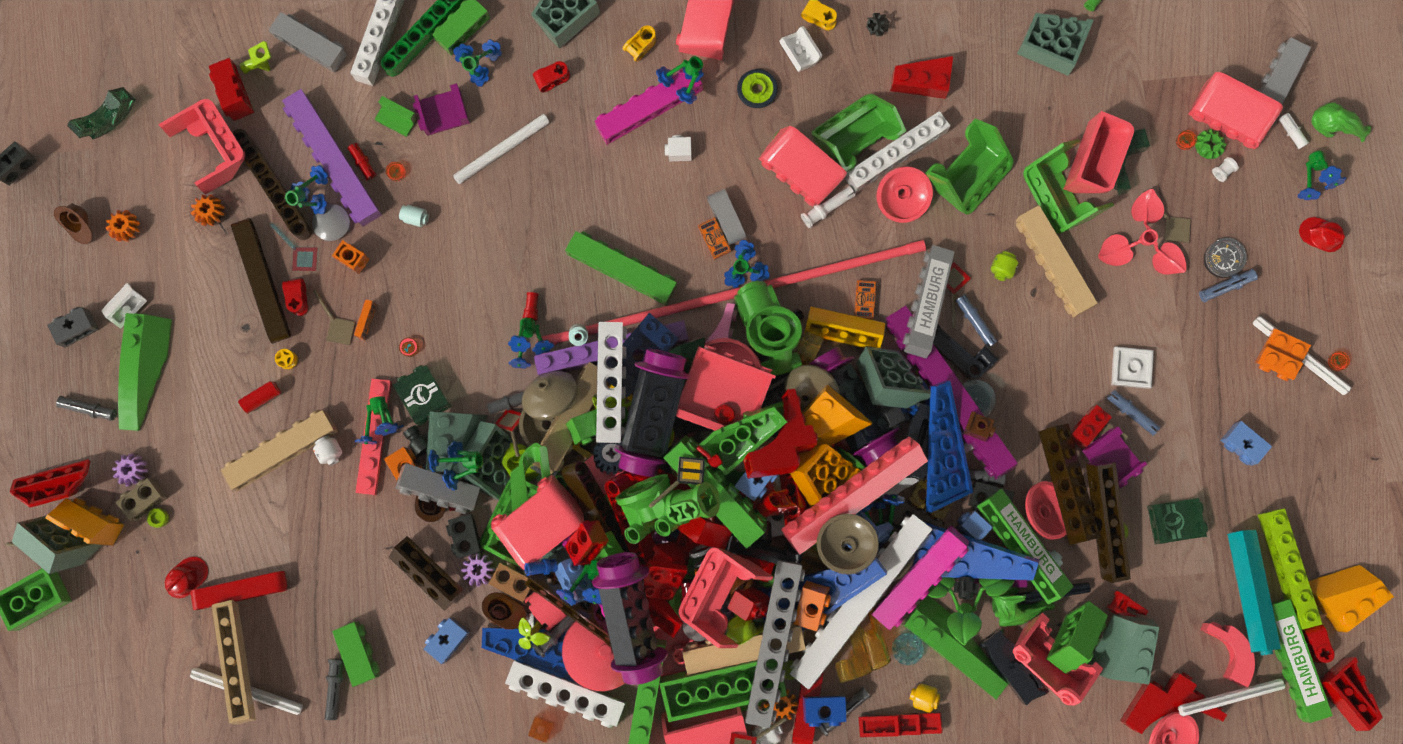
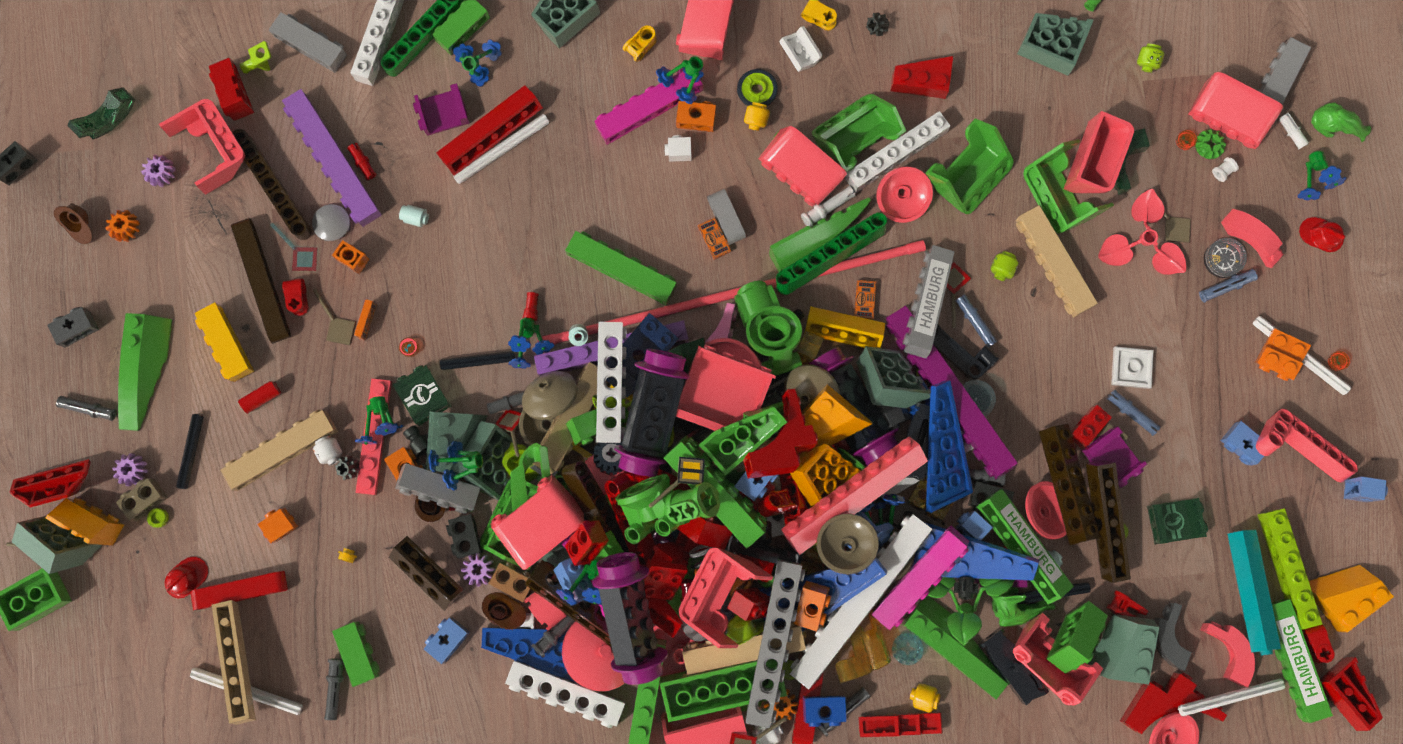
white panel [101,283,147,329] -> none
orange gear [191,194,225,226] -> none
yellow wheel [275,349,298,370] -> none
plant [285,165,328,214] -> none
bright green panel [375,96,418,137] -> none
clear orange tile [386,162,406,182] -> none
lime plant [518,617,550,650] -> none
blue pin [524,558,558,576] -> none
clear orange plate [528,715,555,743] -> none
red piece [533,61,570,93] -> none
red hand [696,445,723,467] -> none
red tile [714,404,735,425] -> none
blue plant [724,239,770,288] -> none
reddish brown brick [963,411,996,442] -> none
none -> lavender gear [141,155,176,187]
none -> black axle [176,414,204,489]
none -> yellow brick [194,302,254,382]
none -> orange head [257,508,298,544]
none -> pearl dark grey gear [335,455,361,480]
none -> yellow plate [338,548,357,563]
none -> red brick [436,85,543,176]
none -> black axle [440,351,515,370]
none -> orange brick [676,101,716,132]
none -> yellow head [744,102,770,131]
none -> bright green wedge [769,197,871,272]
none -> green beam [776,213,887,295]
none -> lime head [1137,44,1165,73]
none -> dark grey arch [1154,602,1192,671]
none -> coral arch [1221,209,1284,268]
none -> coral beam [1256,409,1358,483]
none -> medium blue brick [1344,477,1388,502]

